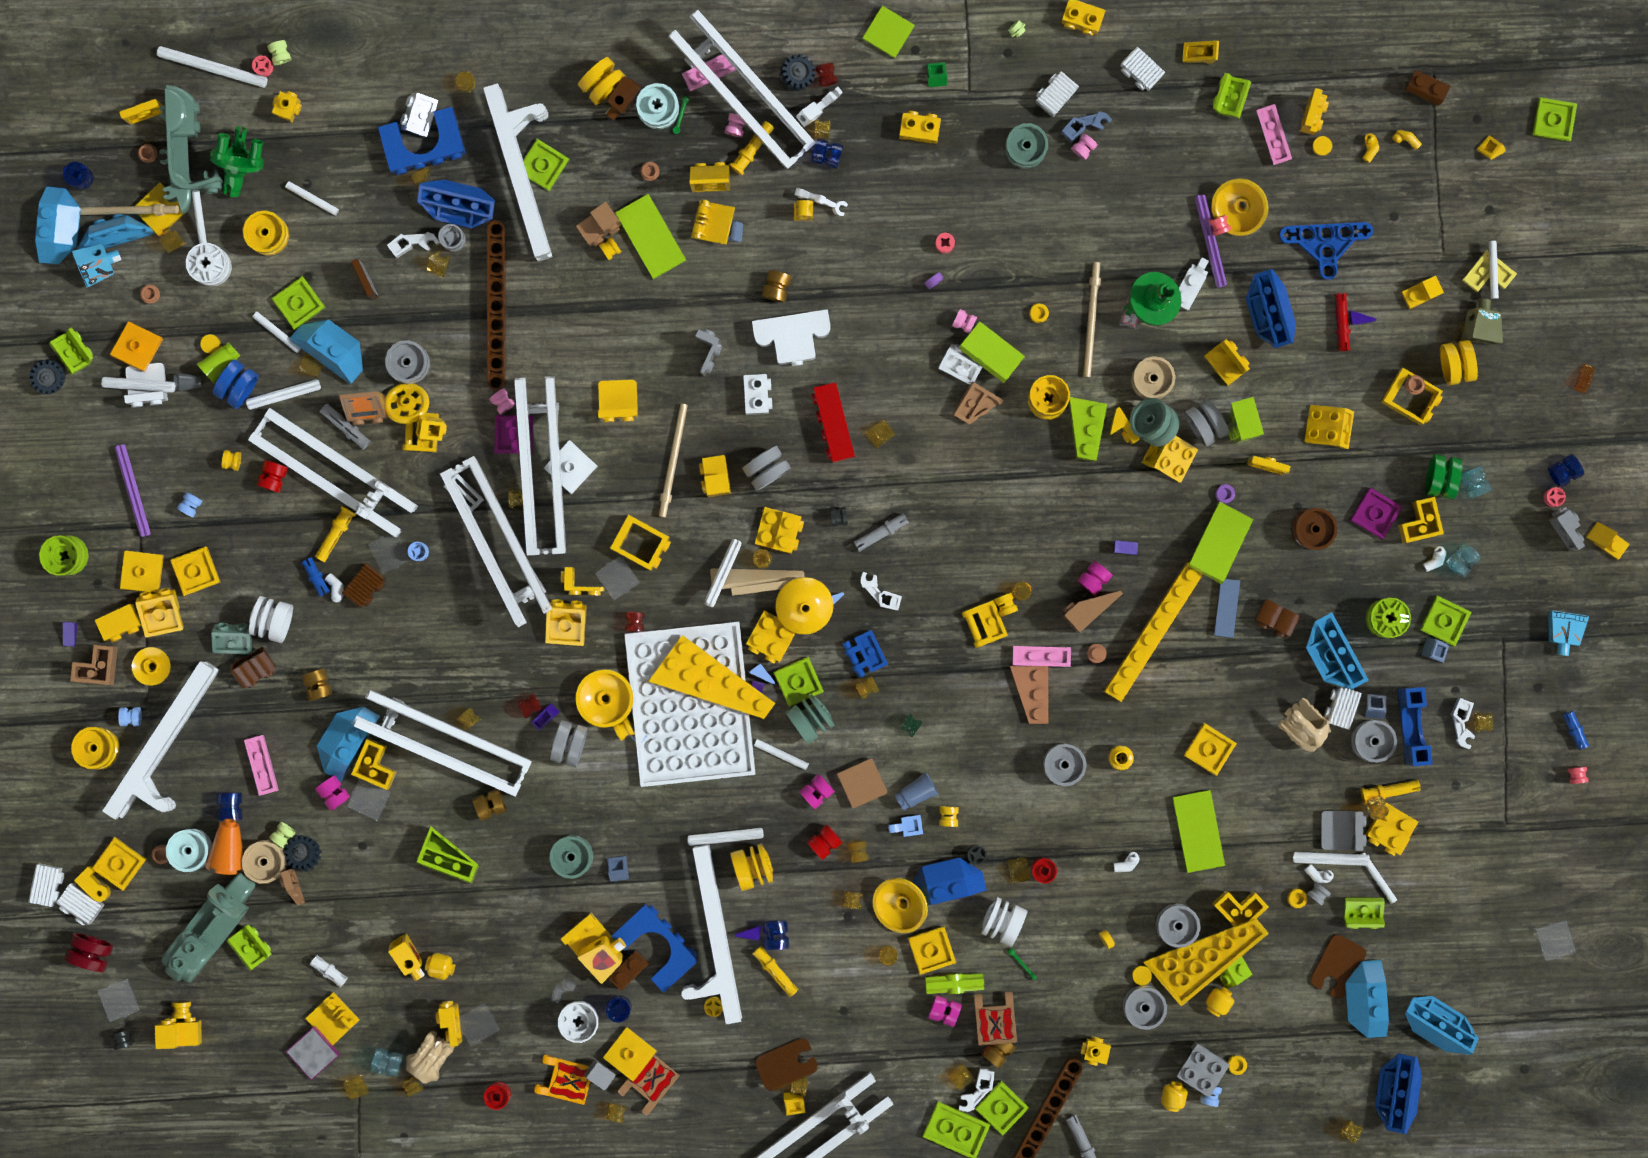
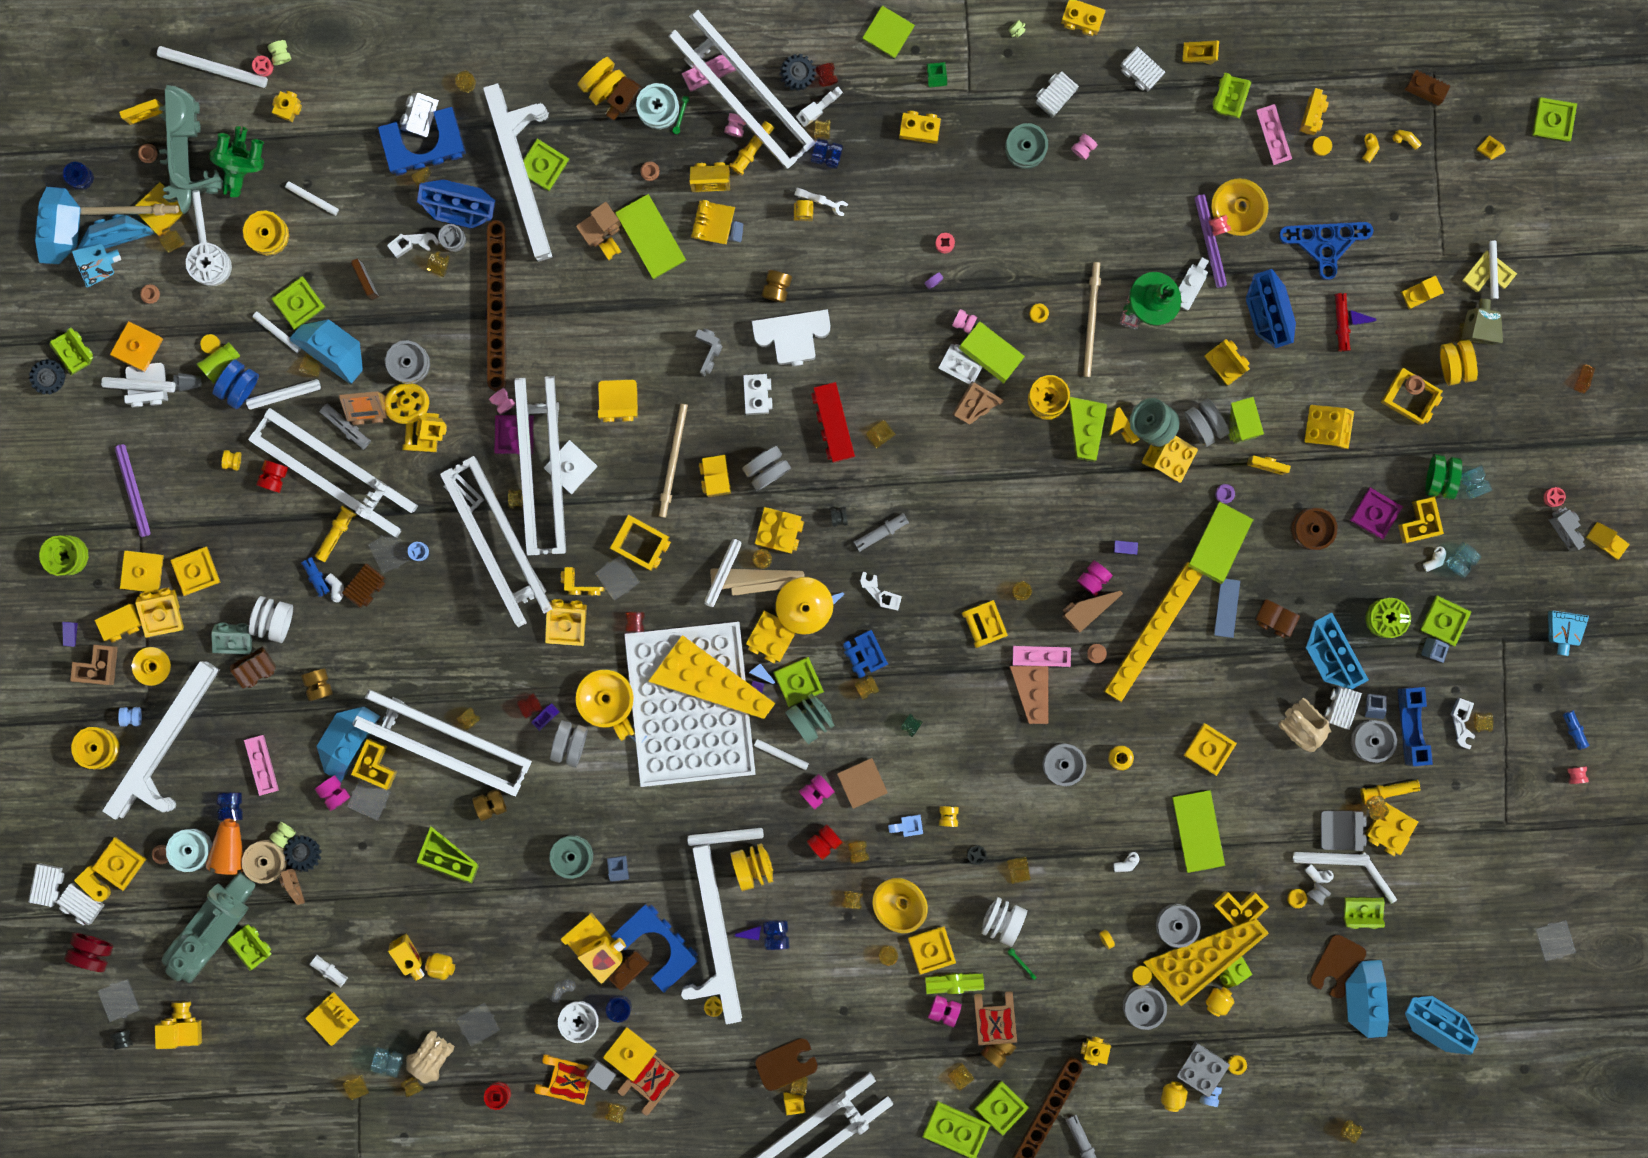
light blue wheel [177,492,203,517] -> none
flat silver tile [286,1026,340,1080] -> none
yellow plate [436,1001,462,1047] -> none
yellow pin [752,946,799,997] -> none
sand blue plant [895,771,939,810] -> none
blue wedge [912,858,987,906] -> none
white piece [959,1068,994,1112] -> none
yellow wheel [994,593,1018,617] -> none
red wheel [1031,857,1057,884] -> none
sand blue piece [1061,112,1112,143] -> none
tan wheel [1131,356,1176,400] -> none
blue wedge [1375,1053,1422,1134] -> none
clear blue wheel [1548,454,1585,488] -> none

